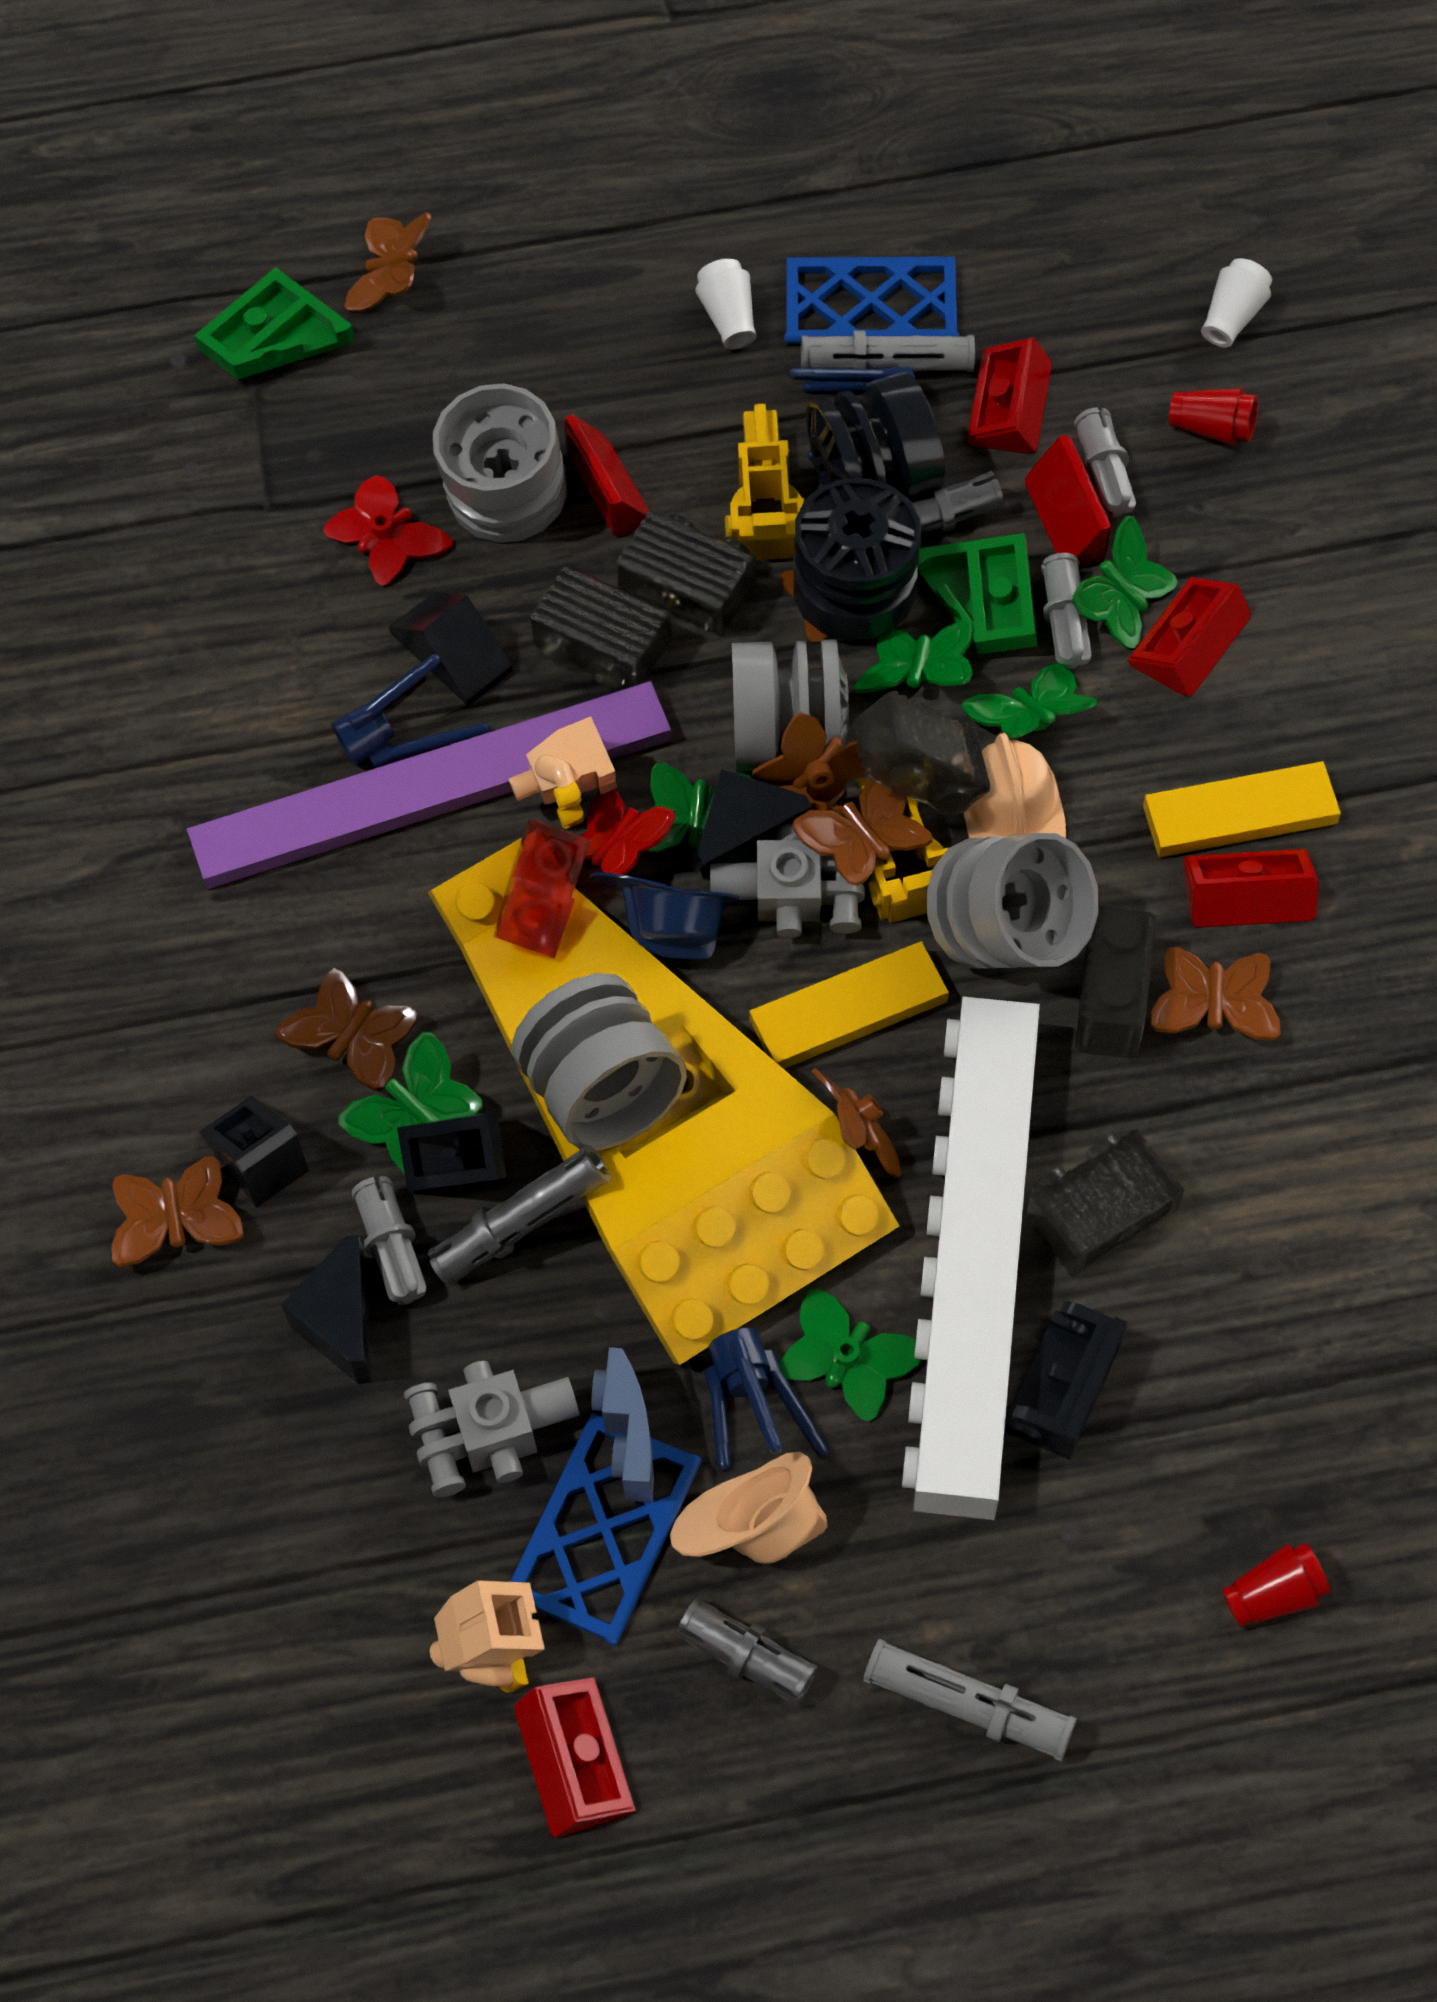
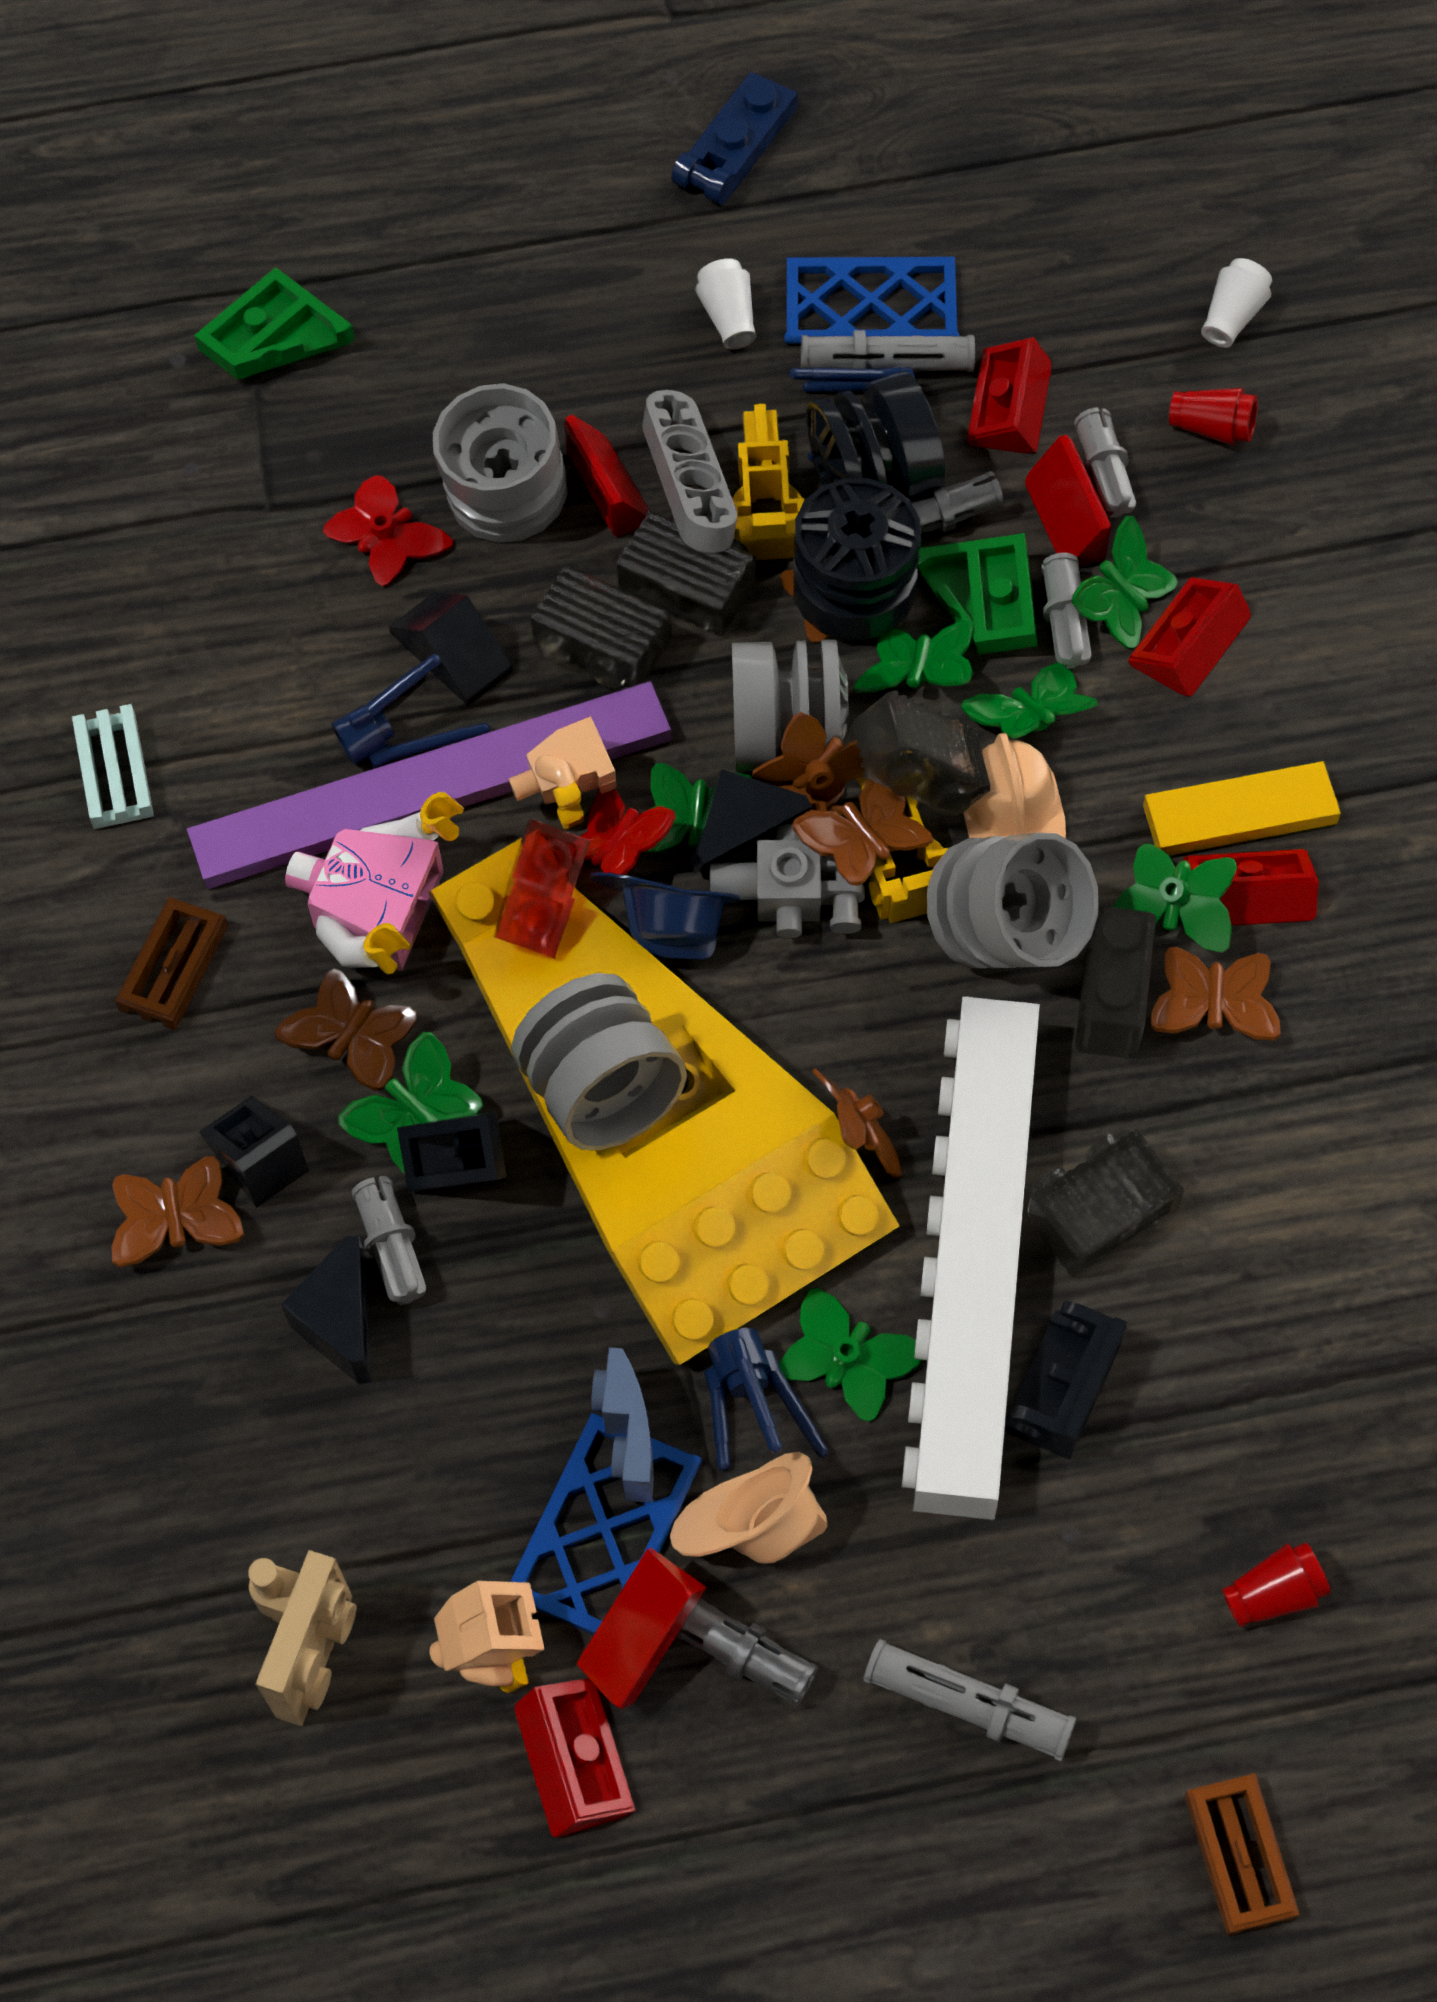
dark orange piece [344,212,431,312] -> none
light grey piece [404,1361,580,1497] -> none
flat silver pin [428,1145,611,1285] -> none
yellow tile [749,941,949,1069] -> none
none -> light aqua tile [72,704,154,829]
none -> reddish brown tile [115,897,228,1031]
none -> tan plate [248,1550,357,1726]
none -> torso [285,792,464,975]
none -> red slope [576,1547,707,1710]
none -> light grey beam [642,390,737,553]
none -> dark blue plate [671,71,798,205]
none -> green piece [1109,844,1238,952]
none -> dark orange tile [1184,1773,1300,1936]

